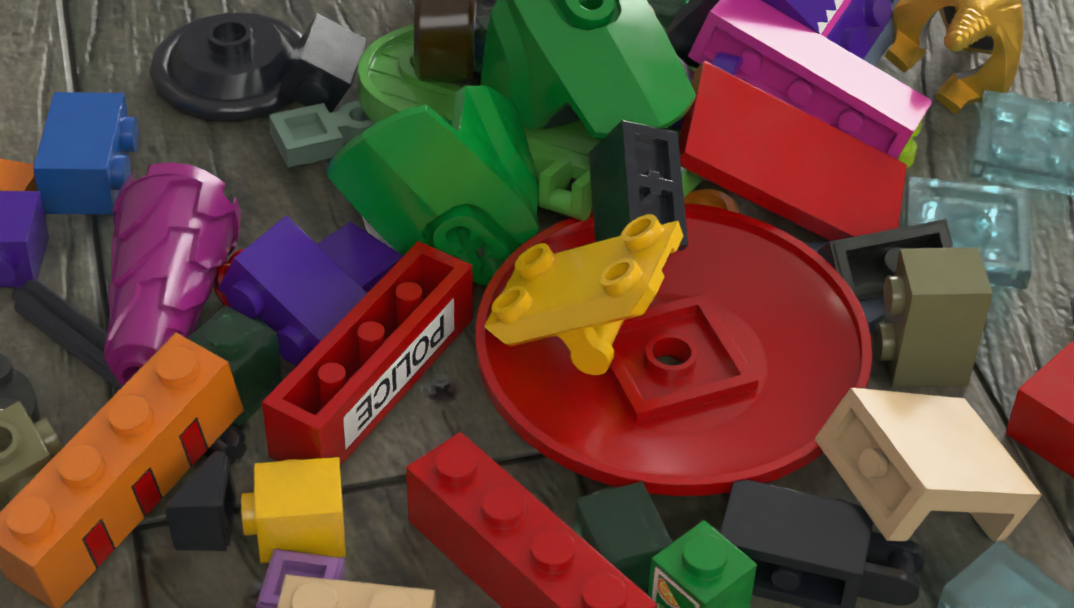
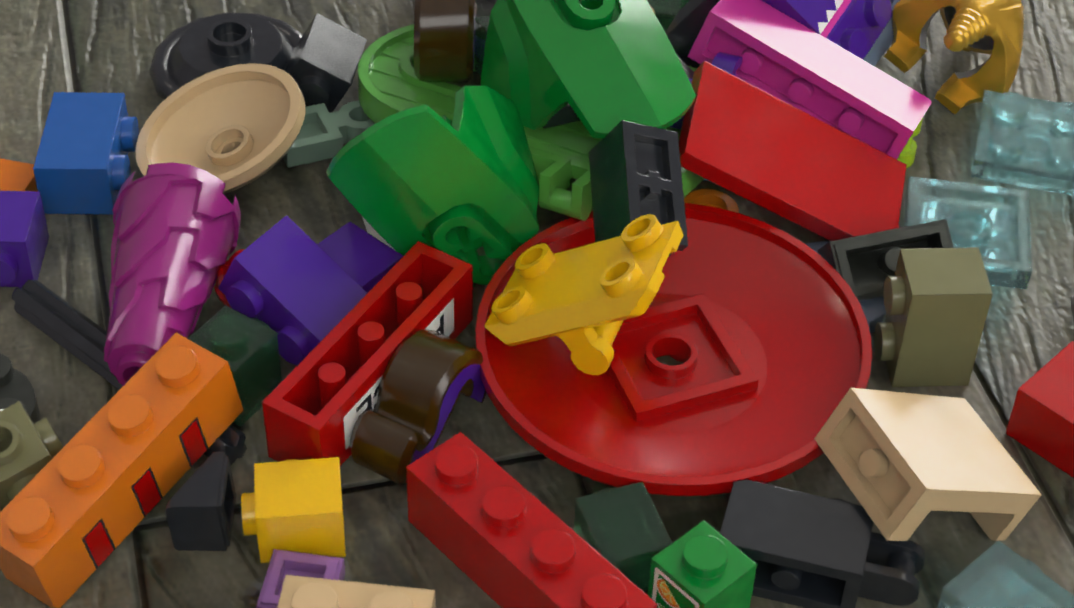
none -> tan dish [135,63,305,194]
none -> dark brown animal [350,330,486,485]

